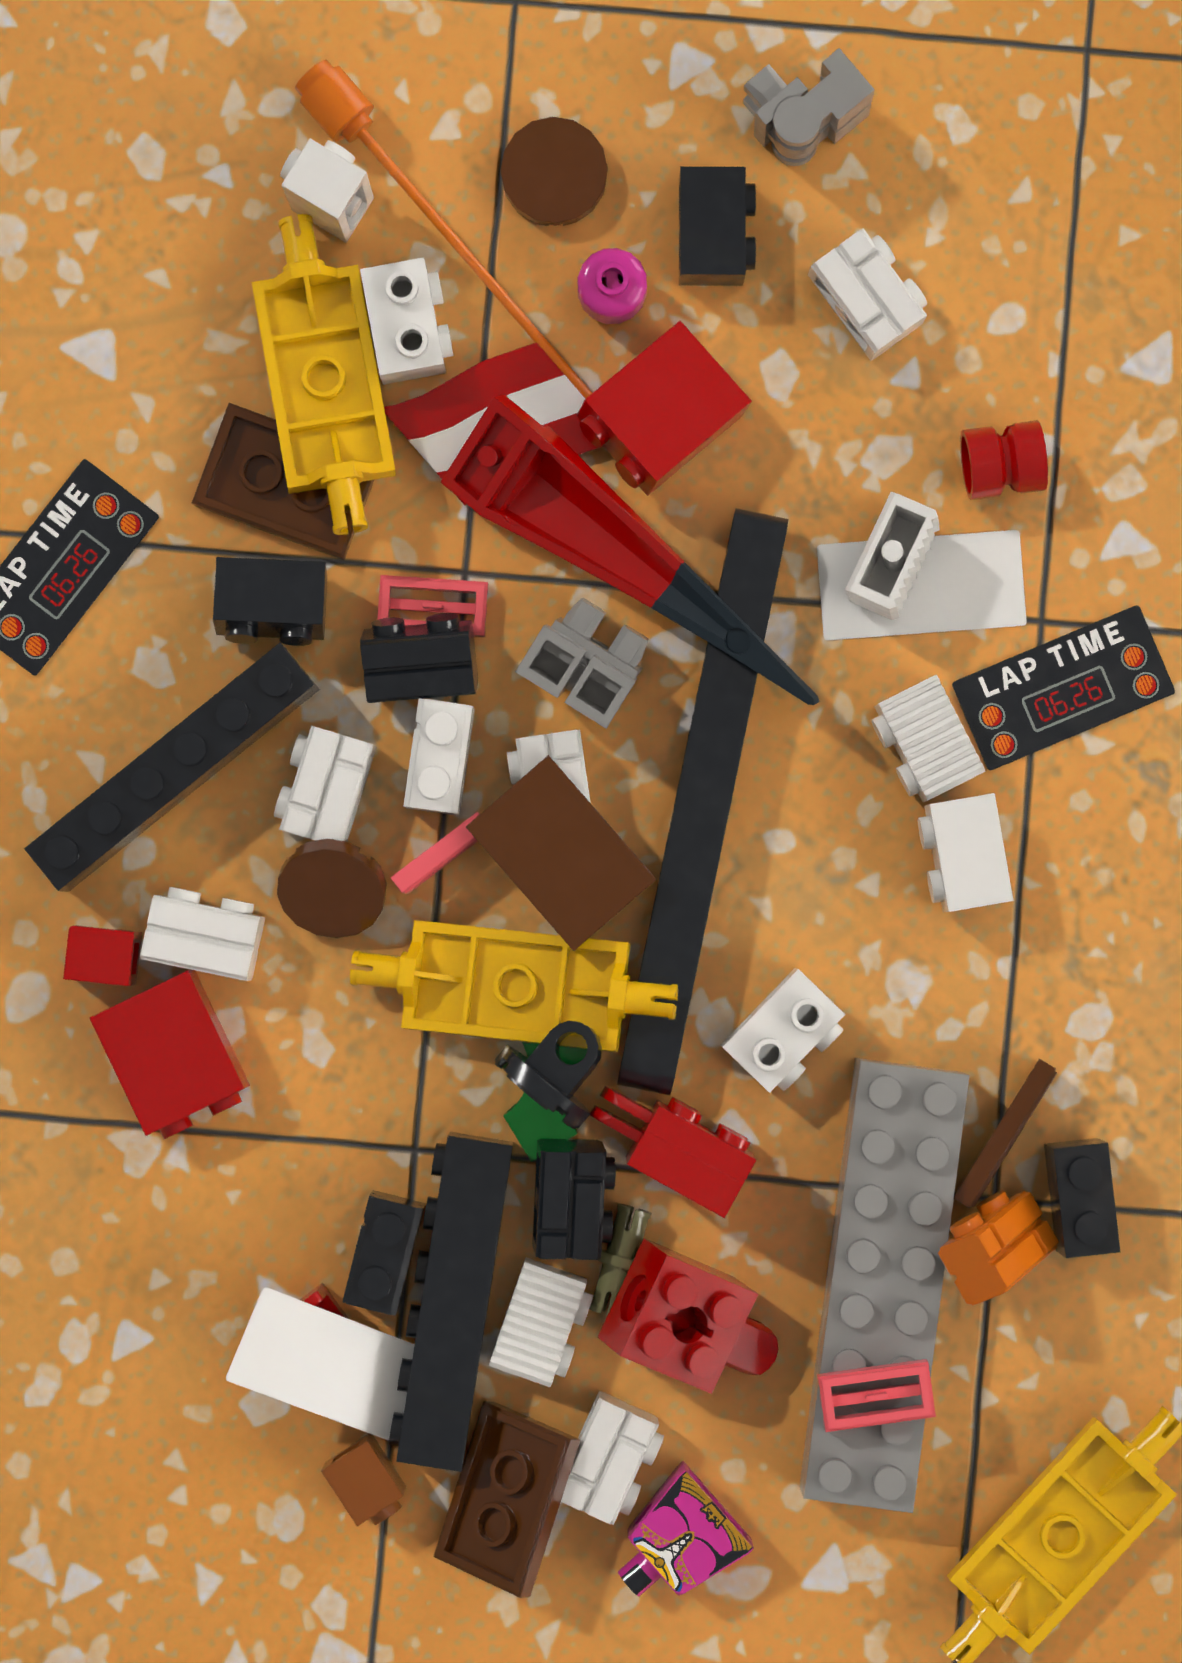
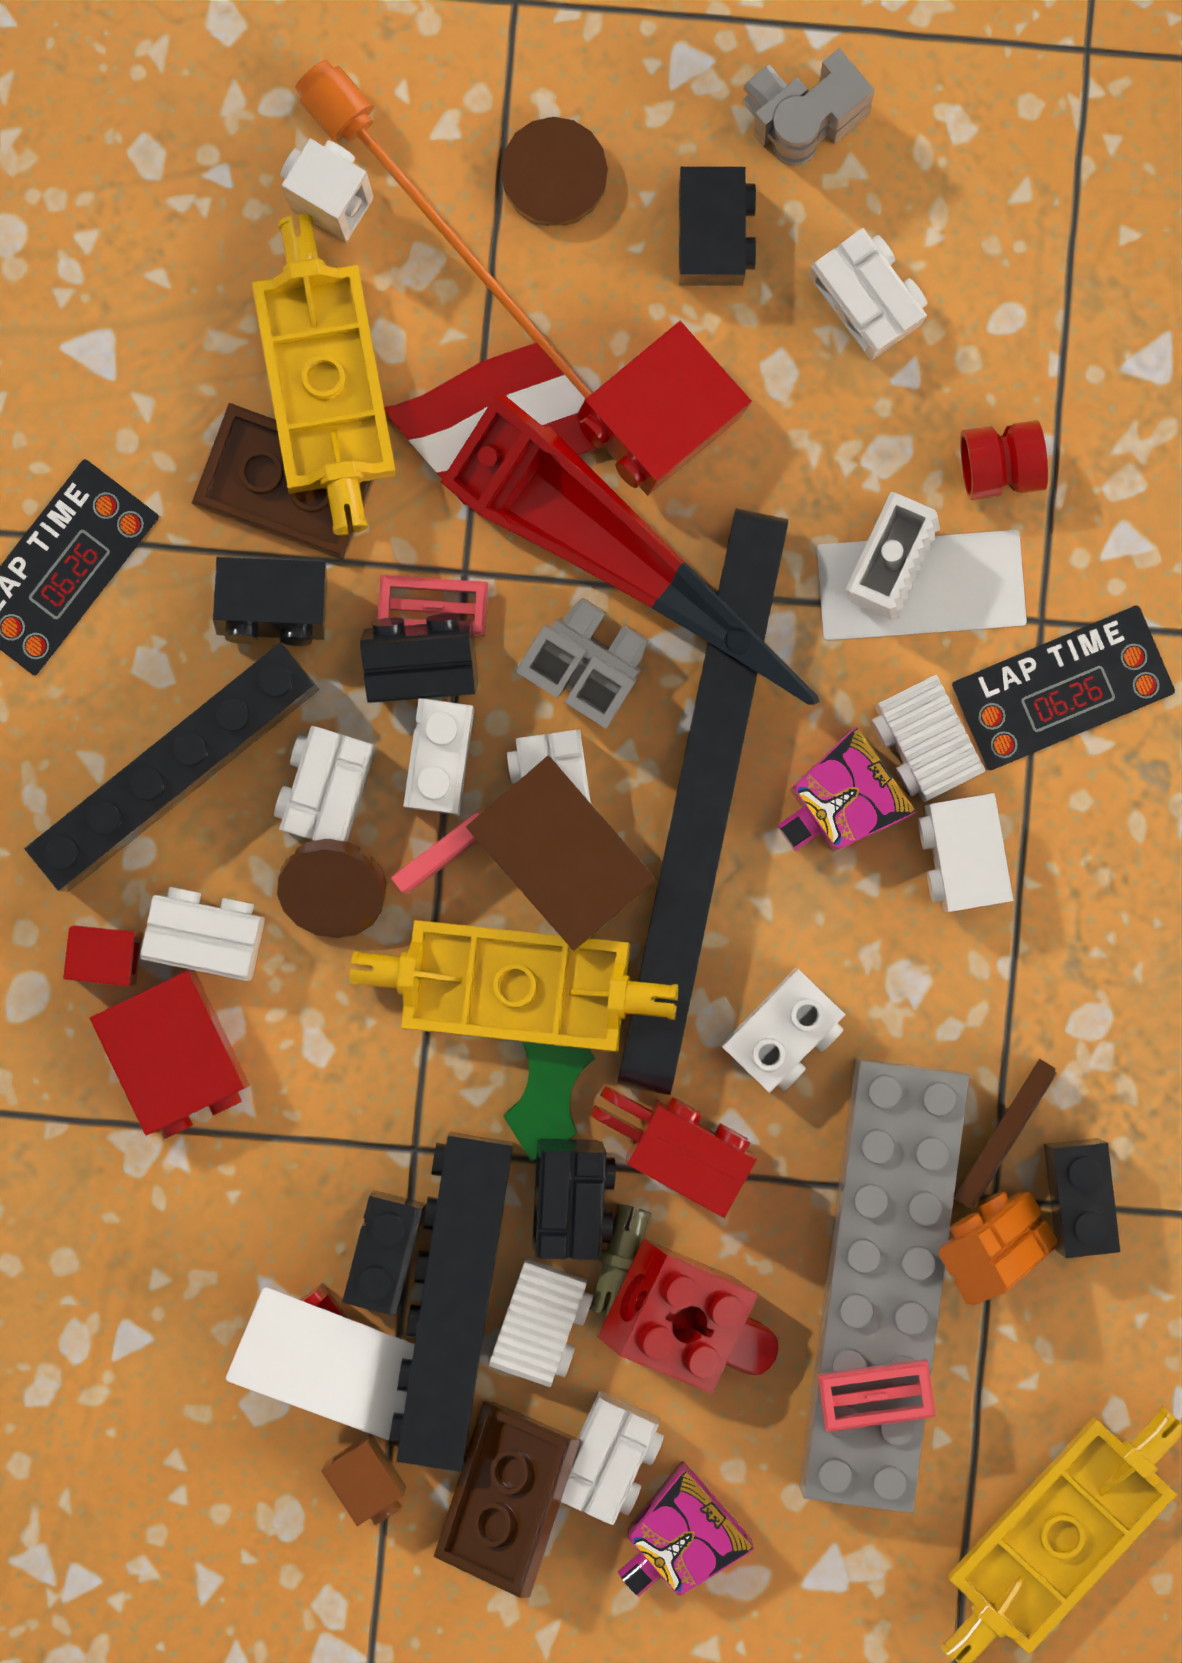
white brick [360,257,454,385] -> none
black tile [495,1021,602,1129] -> none
dark pink head [577,248,647,324] -> none
none -> torso [777,727,916,852]

